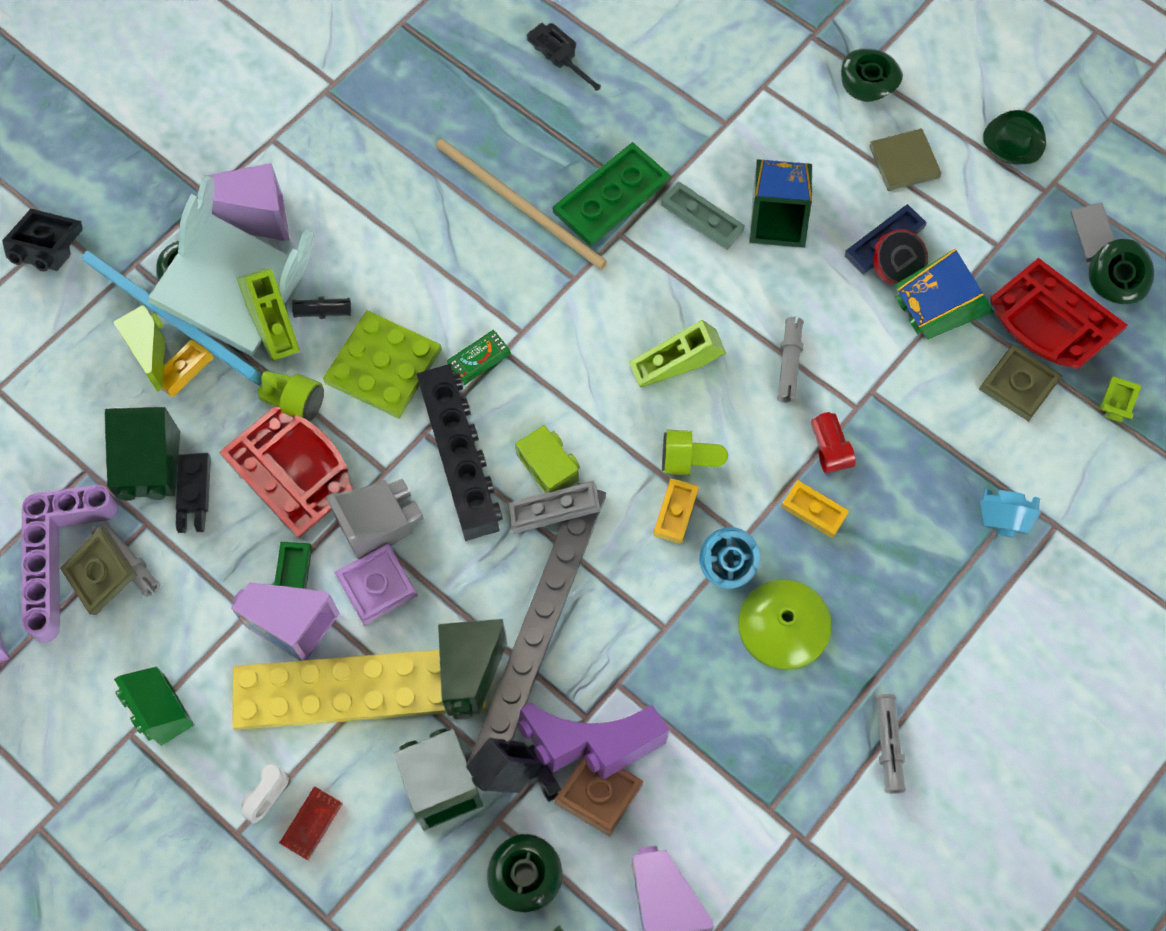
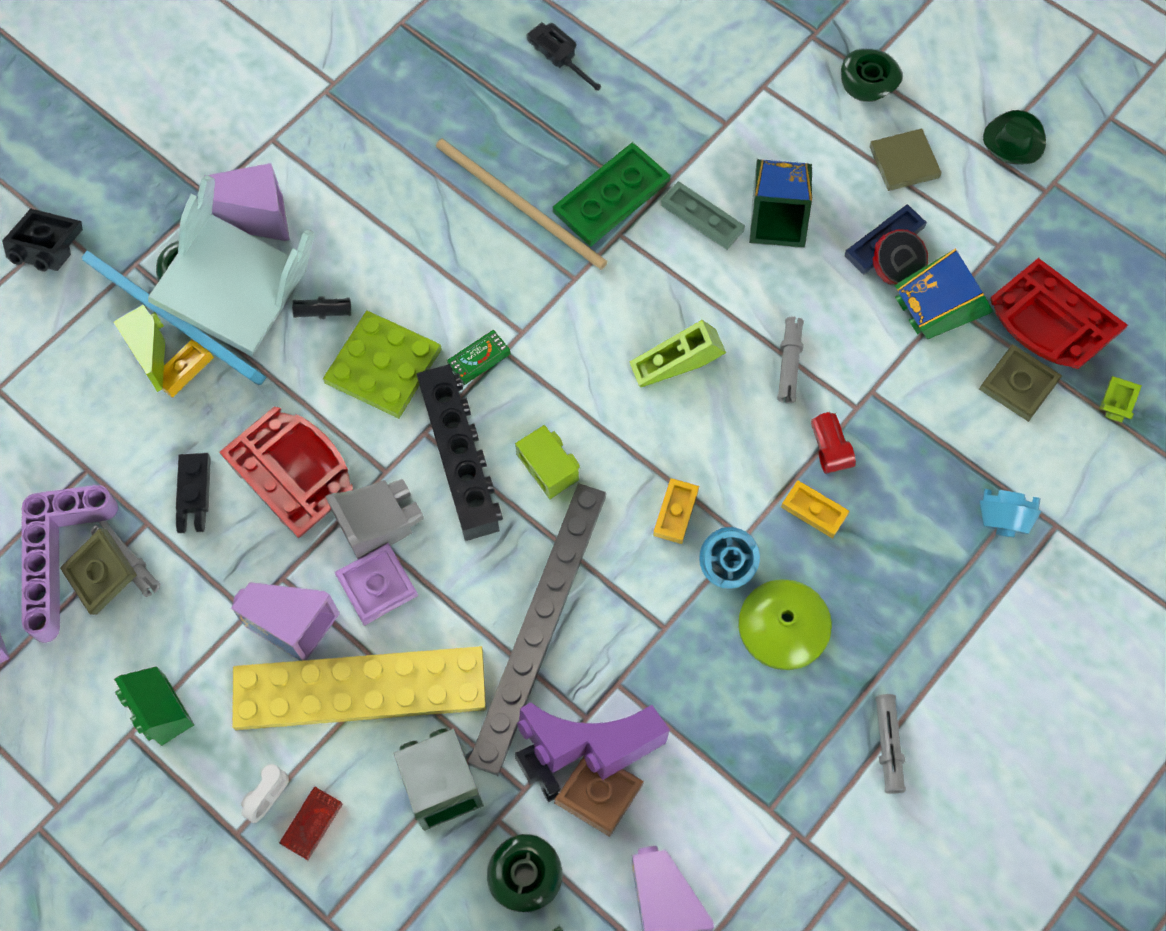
dark green slope [104,407,180,501] -> none
lime slope [236,269,300,361] -> none
lime piece [258,371,324,422] -> none
green tile [274,542,312,589] -> none
dark green slope [438,619,507,719] -> none
black piece [465,738,543,793] -> none
light grey tile [508,481,600,534] -> none
lime piece [661,429,728,475] -> none
light grey hinge [1070,202,1115,268] -> none
dark green hat [1089,239,1154,304] -> none

